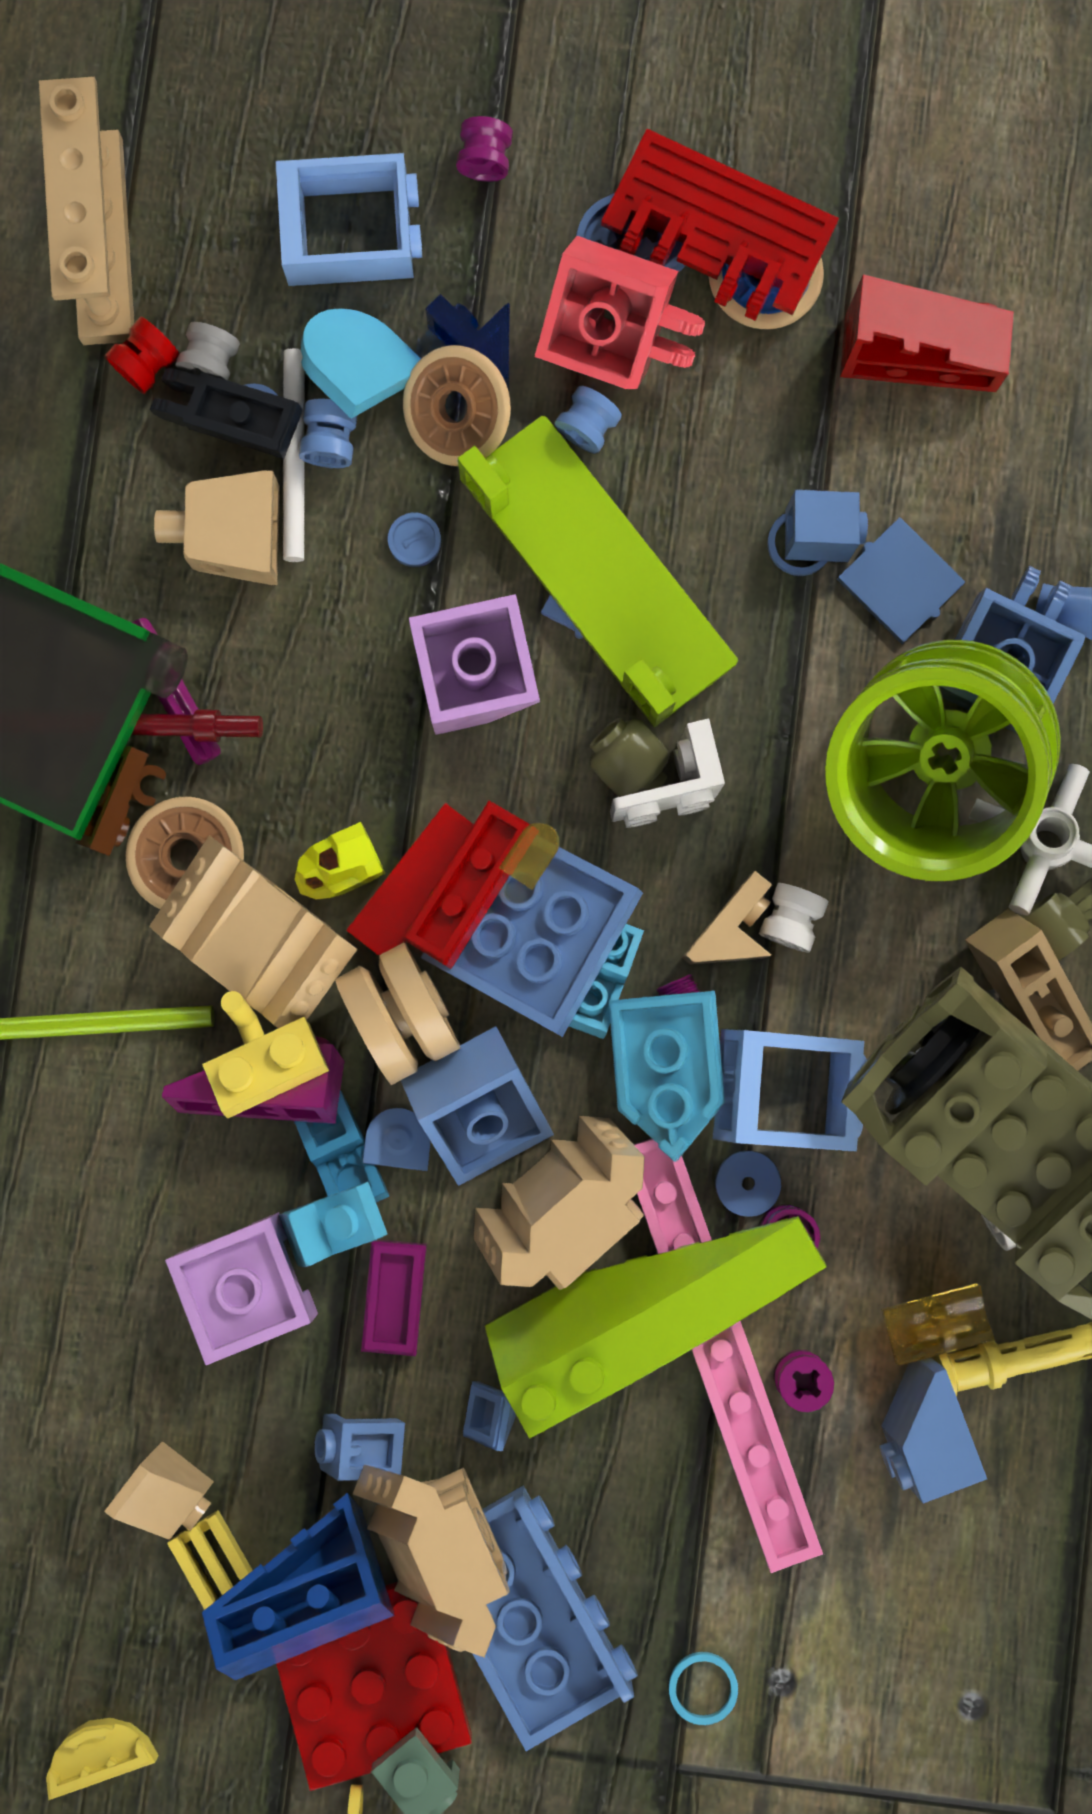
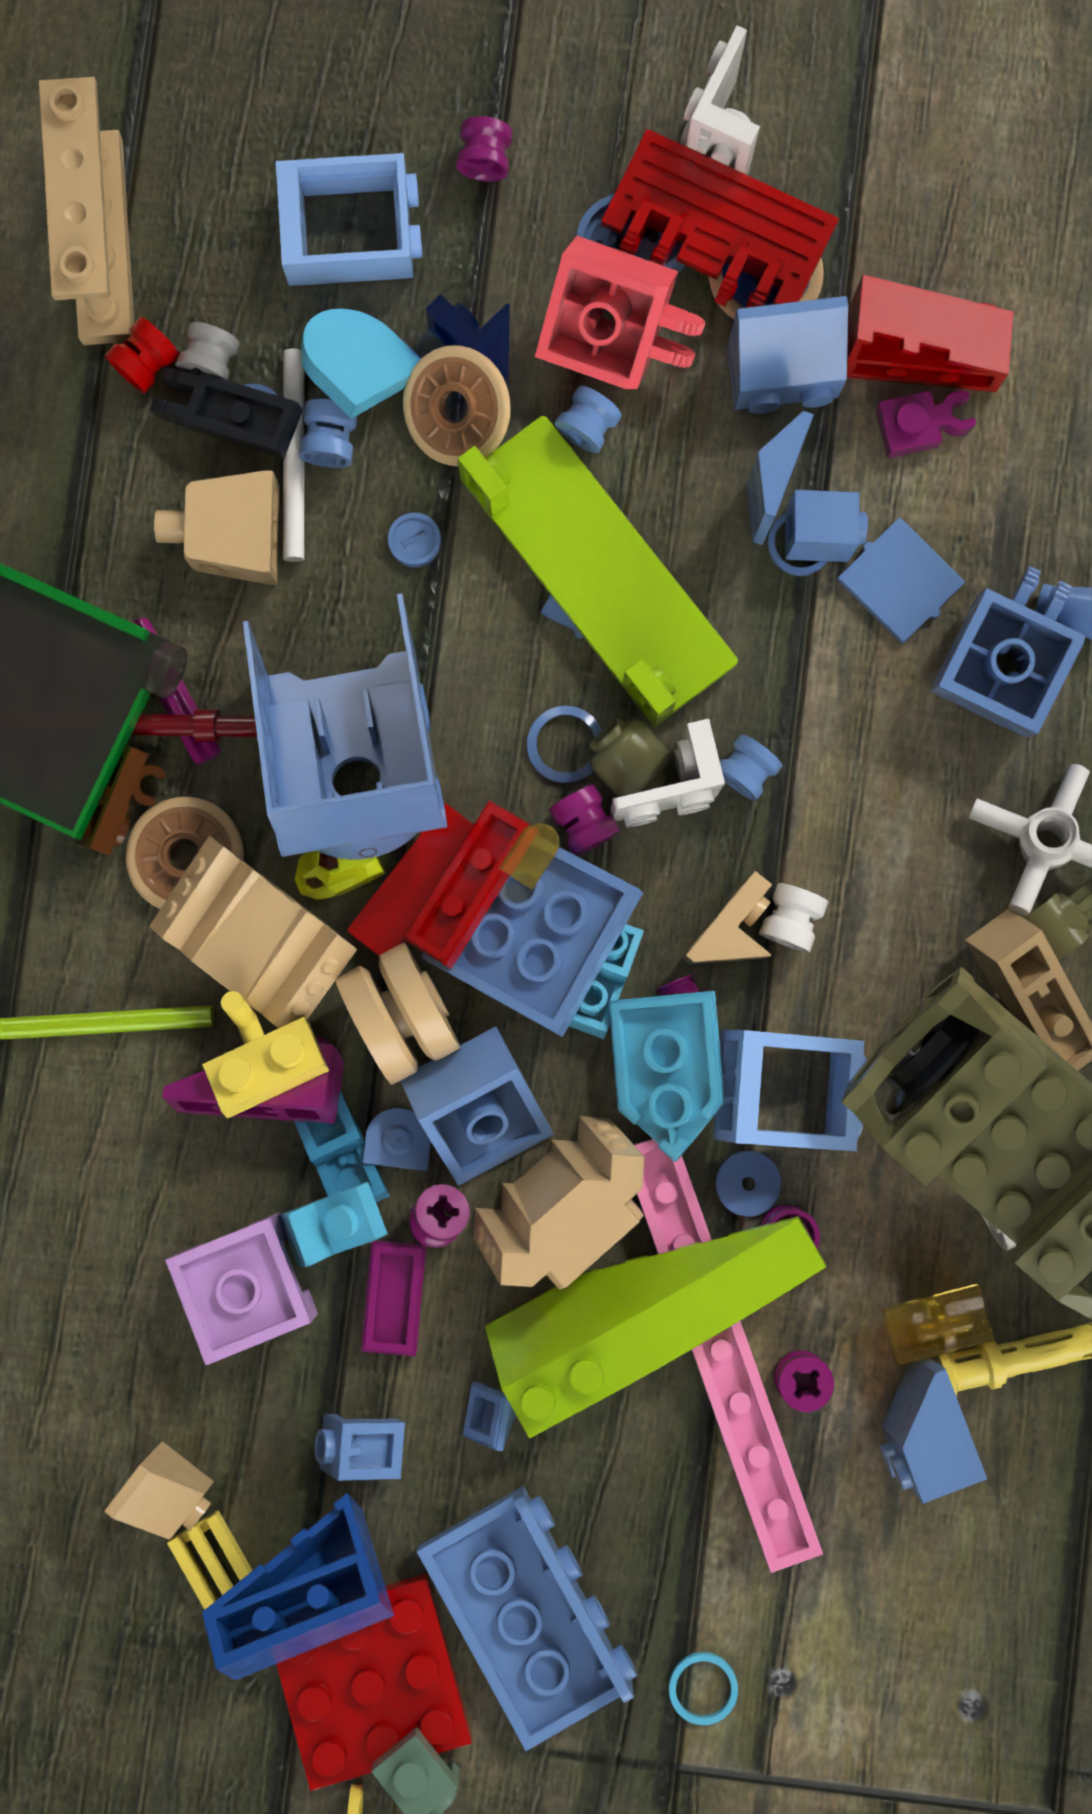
light yellow tile [46,1718,159,1800] -> none
tan slope [353,1464,510,1658] -> none
lavender slope [409,594,540,735] -> none
lime wheel [825,640,1061,881] -> none
none -> medium blue piece [243,593,447,860]
none -> magenta wheel [408,1184,470,1248]
none -> medium blue piece [527,706,602,784]
none -> magenta wheel [548,784,621,856]
none -> white bracket [680,25,760,175]
none -> medium blue wheel [720,734,783,801]
none -> medium blue slope [726,296,848,414]
none -> medium blue slope [746,411,814,545]
none -> magenta plate [875,390,977,459]

